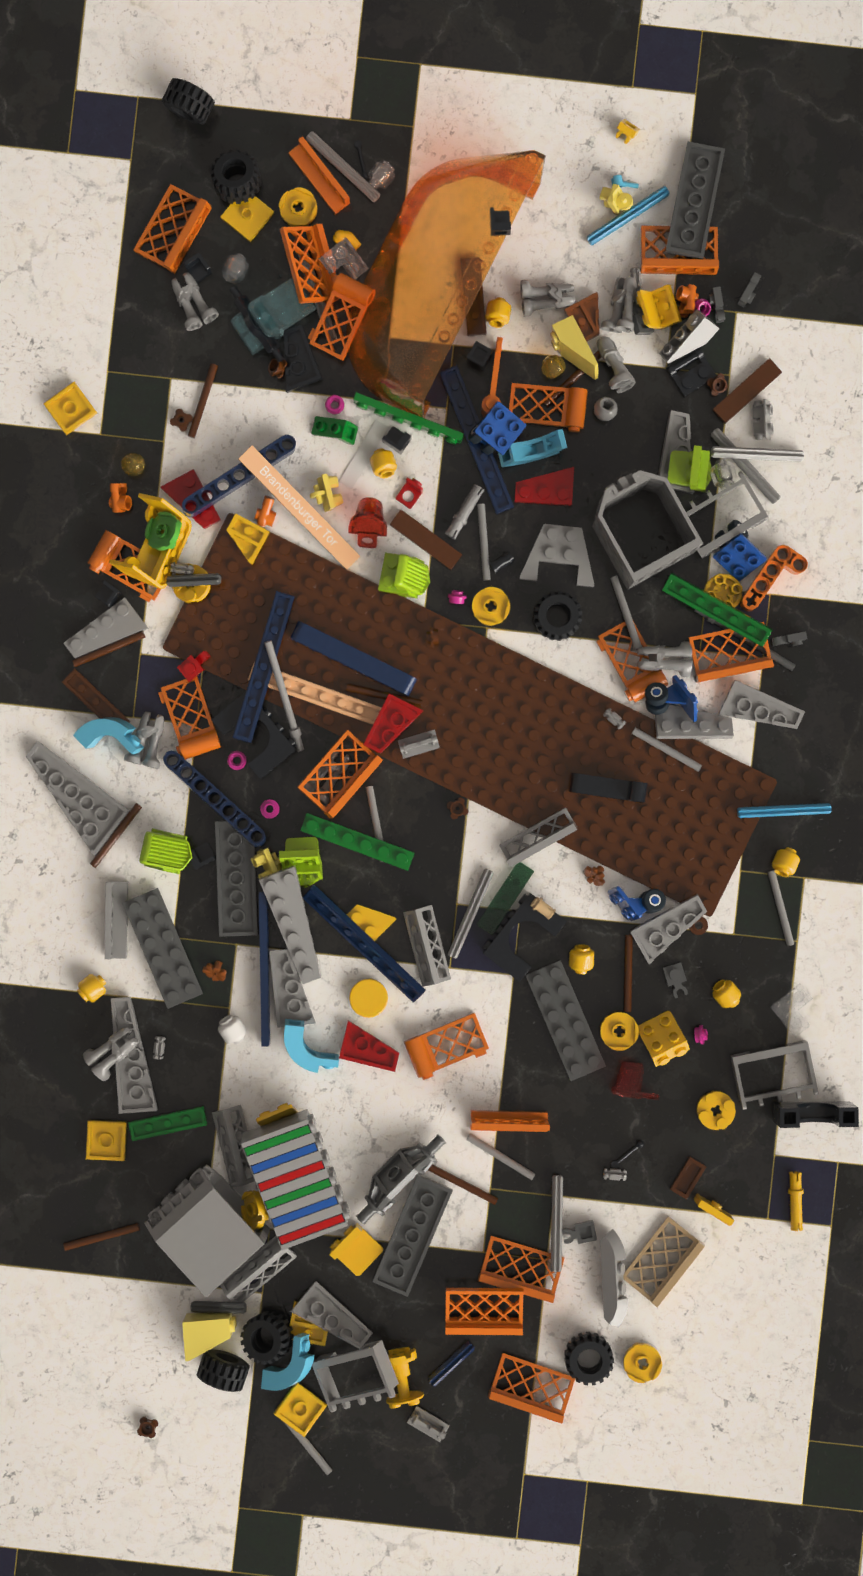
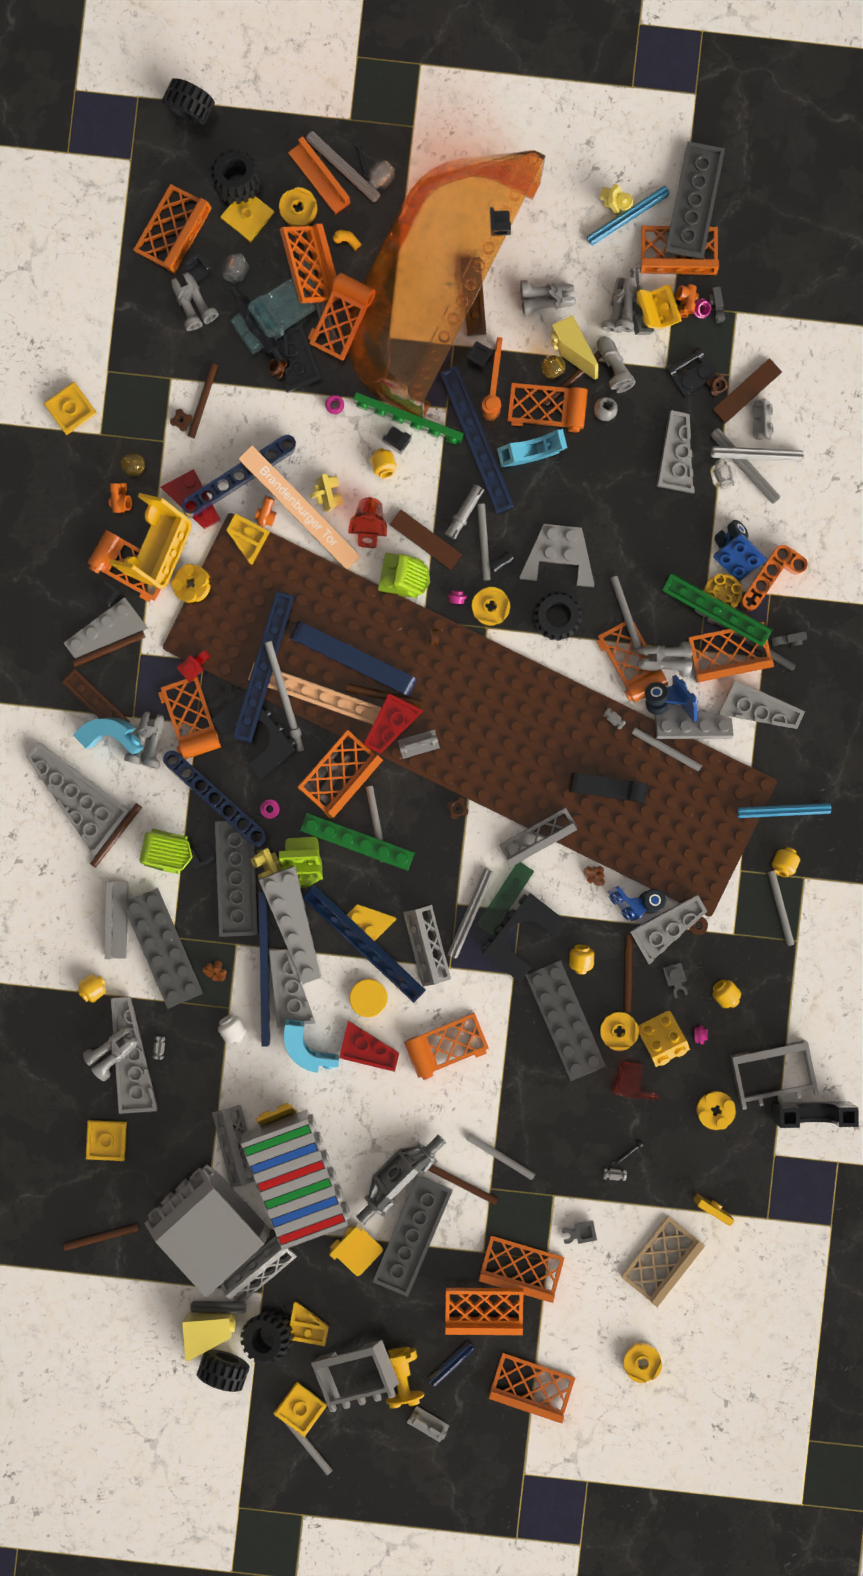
green tile [128,1106,208,1141] -> none
reddish brown plate [137,1417,158,1438] -> none
bright green plate [145,511,182,551] -> none
dark grey axle [166,573,221,587] -> none
light grey piece [170,562,194,575] -> none
dark pink plate [227,751,247,770] -> none
yellow plate [241,1190,269,1230] -> none
medium azure arch [261,1333,314,1391] -> none
light grey wing [290,1281,373,1349] -> none
green bracket [311,416,358,445] -> none
clear plate [319,237,369,279] -> none
white sticker [339,420,389,489] -> none
red bracket [396,477,423,509] -> none
blue plate [468,401,526,455] -> none
orange fence [471,1110,550,1132] -> none
yellow head [485,297,511,328] -> none
red wing [515,467,574,506] -> none
tan pin [530,897,556,920] -> none
light grey axle [551,1175,563,1272] -> none
dark orange wing [564,292,600,342] -> none
black tyre [564,1332,614,1386] -> none
light grey container [592,470,703,590] -> none
light grey brick [600,1229,628,1327] -> none
medium azure hand [611,175,639,189] -> none
yellow tile [616,119,640,144] -> none
light grey slope [659,309,719,364] -> none
lime piece [668,445,713,493] -> none
reddish brown tile [670,1156,706,1200] -> none
light grey hinge [686,471,769,558] -> none
dark grey plate [737,272,761,308] -> none
clear plate [770,983,813,1038] -> none
yellow pin [788,1171,804,1231] -> none

